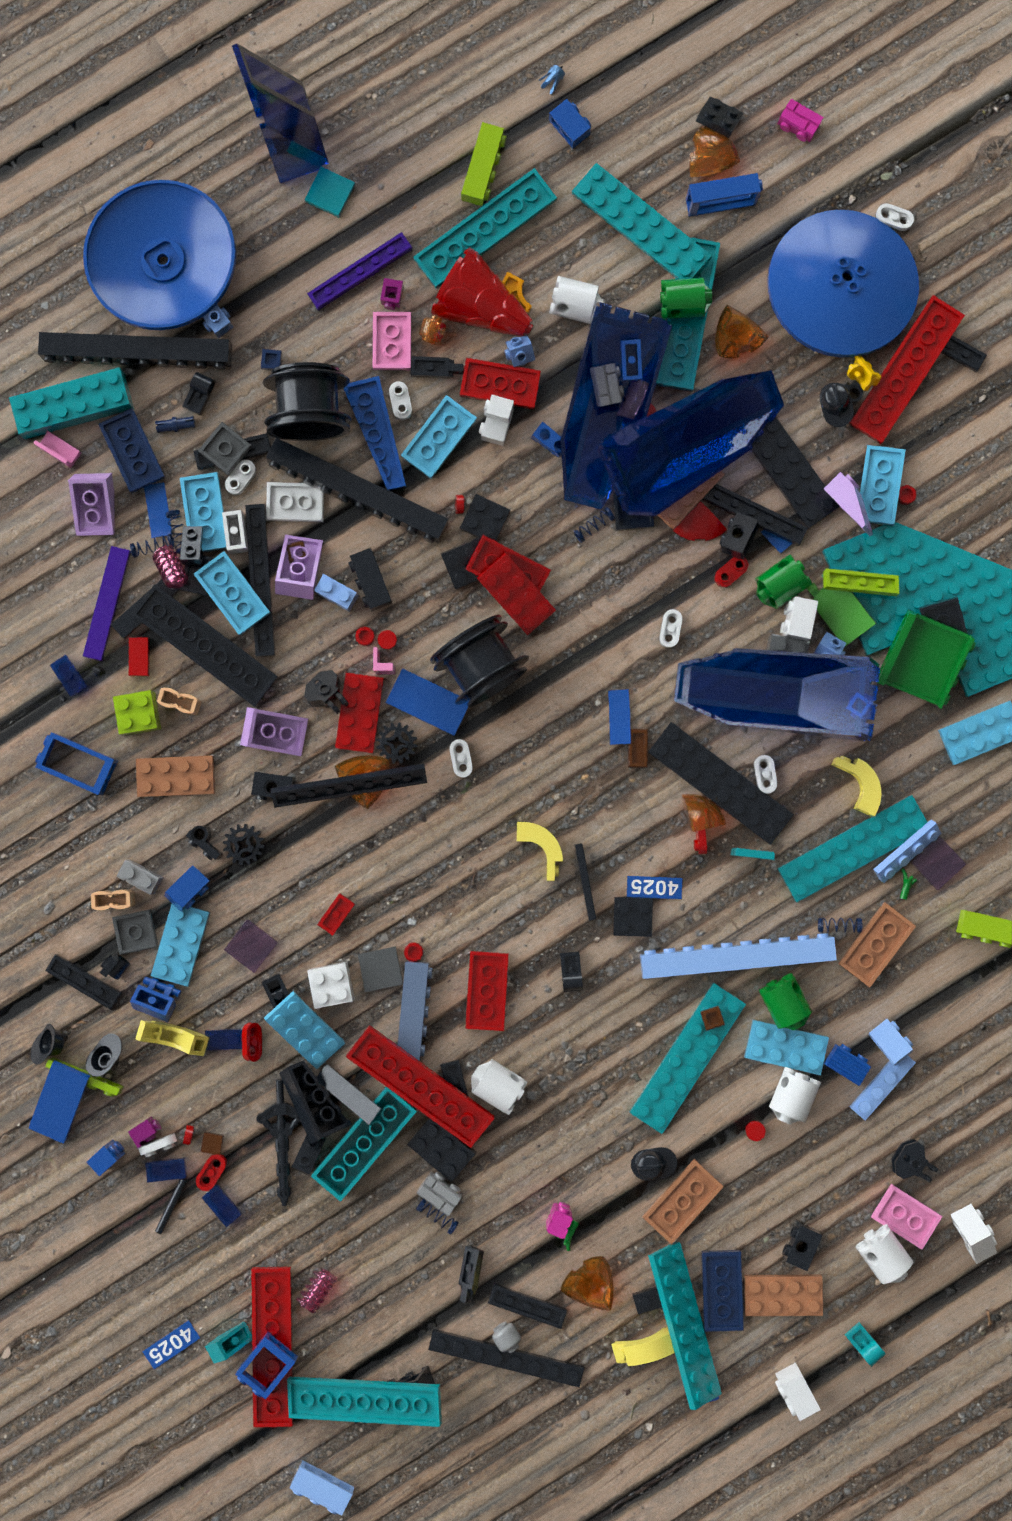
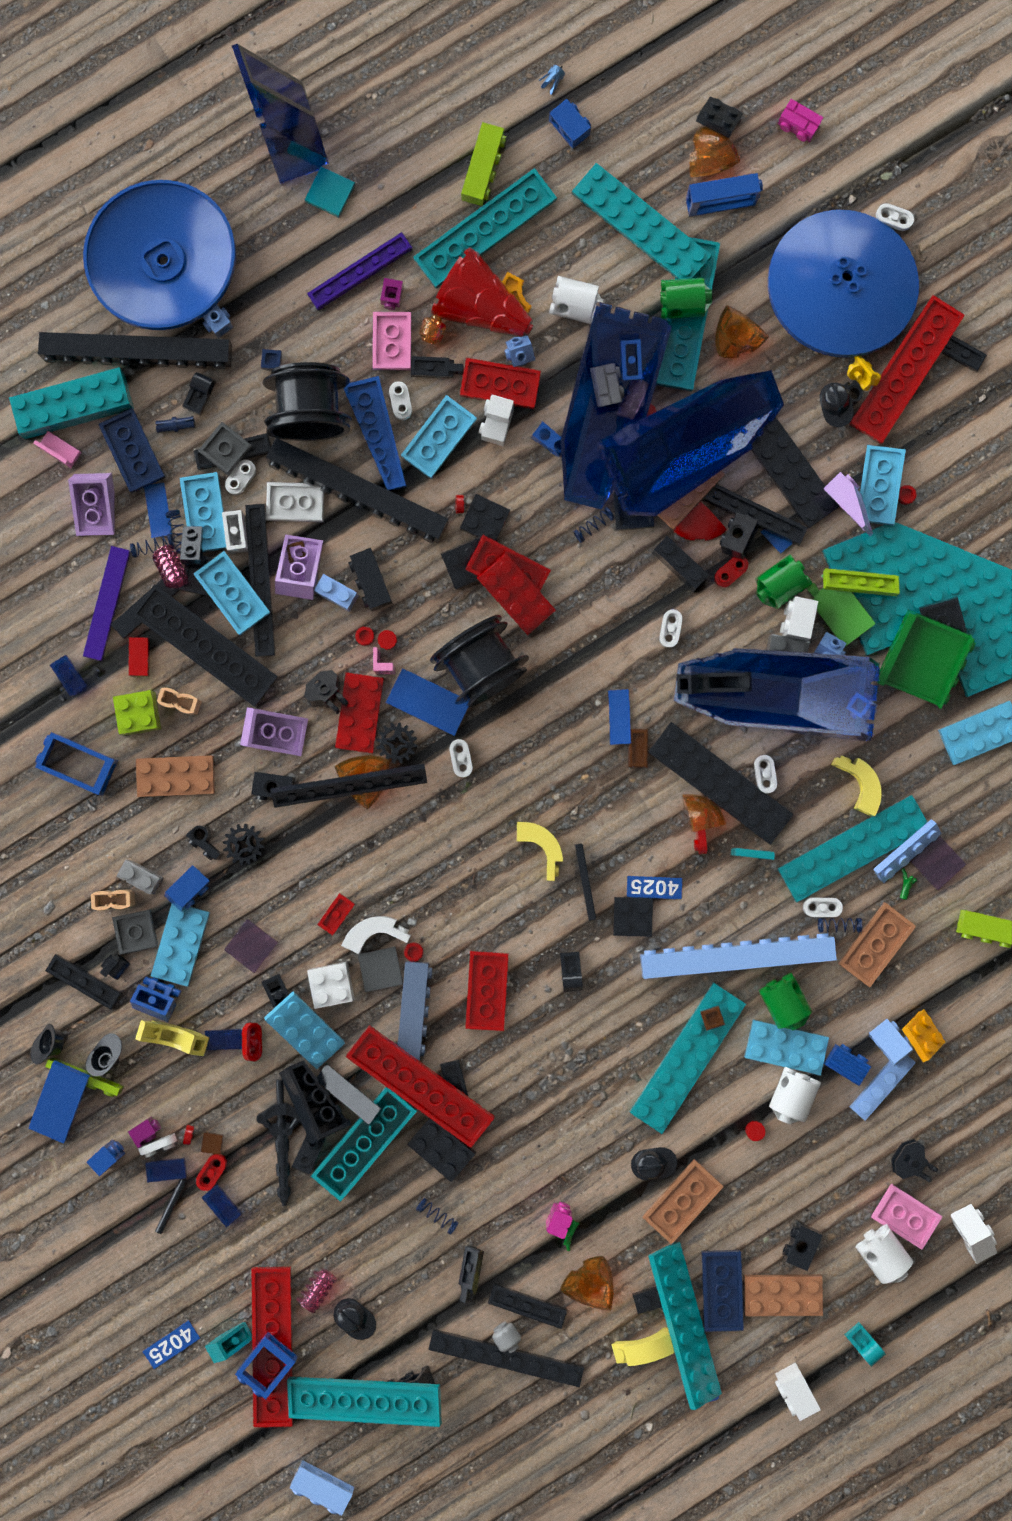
light grey brick [417,1172,462,1216] -> none
white cylinder [471,1059,527,1115] -> none
none -> black piece [333,1298,376,1340]
none -> white arch [341,916,411,954]
none -> black brick [652,536,709,592]
none -> black arch [677,670,752,694]
none -> white plate [803,898,843,917]
none -> light orange plate [902,1009,945,1062]

